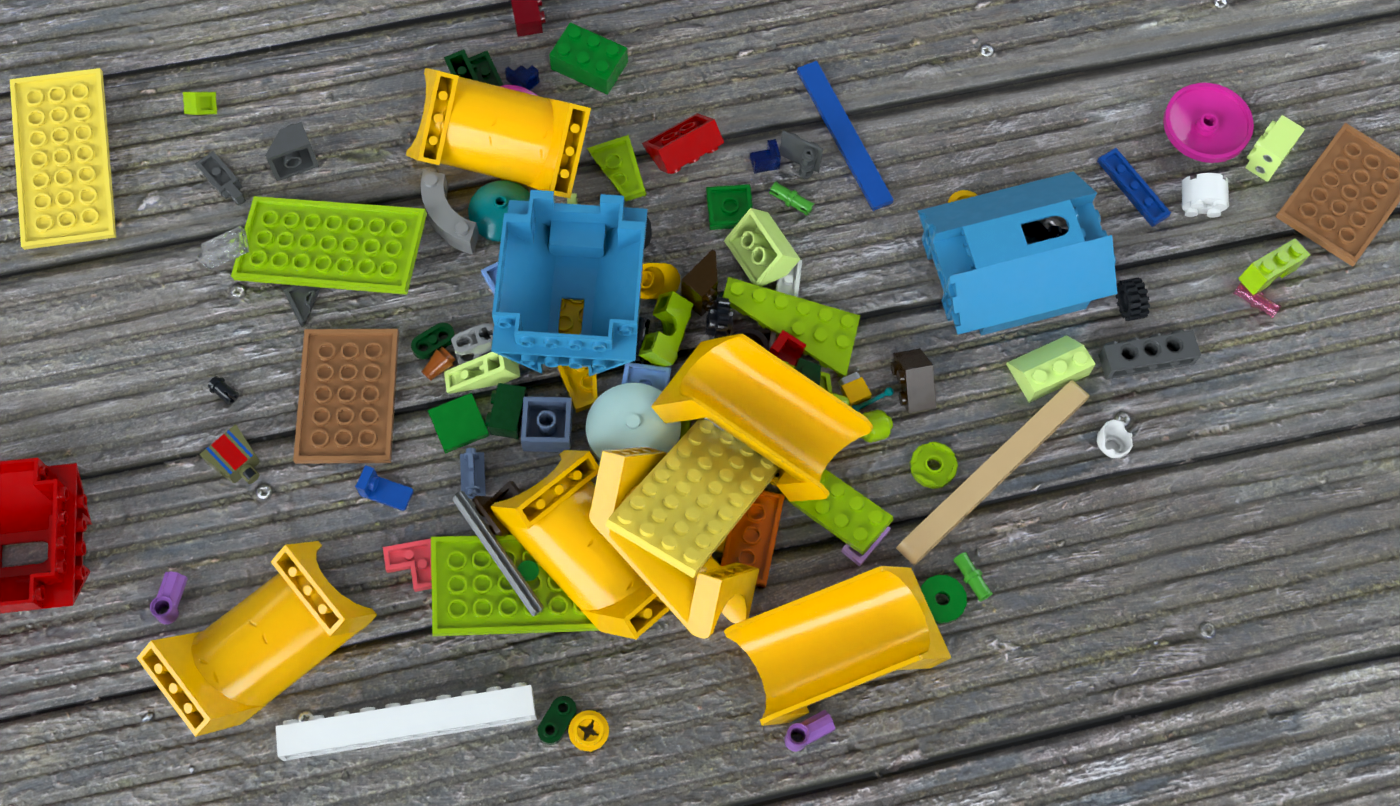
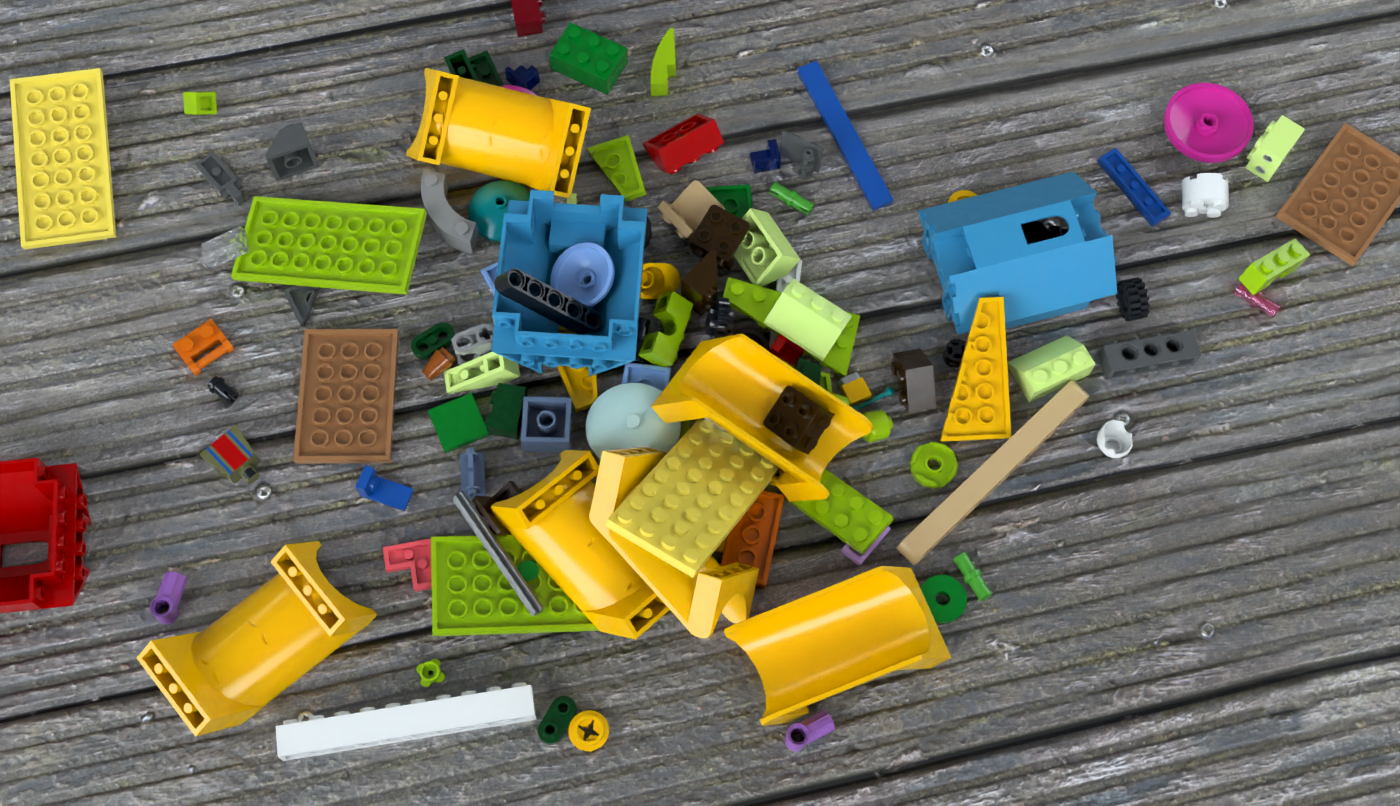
none -> orange plate [172,319,235,376]
none -> lime plate [416,659,445,687]
none -> black beam [494,268,602,335]
none -> light blue dish [550,242,615,307]
none -> lime slope [650,28,676,96]
none -> tan bracket [657,180,725,240]
none -> dark brown bracket [689,205,750,271]
none -> dark brown bracket [763,385,835,455]
none -> yellowish green slope [764,278,852,361]
none -> yellow wing [939,297,1011,442]
none -> black wheel [943,339,966,367]

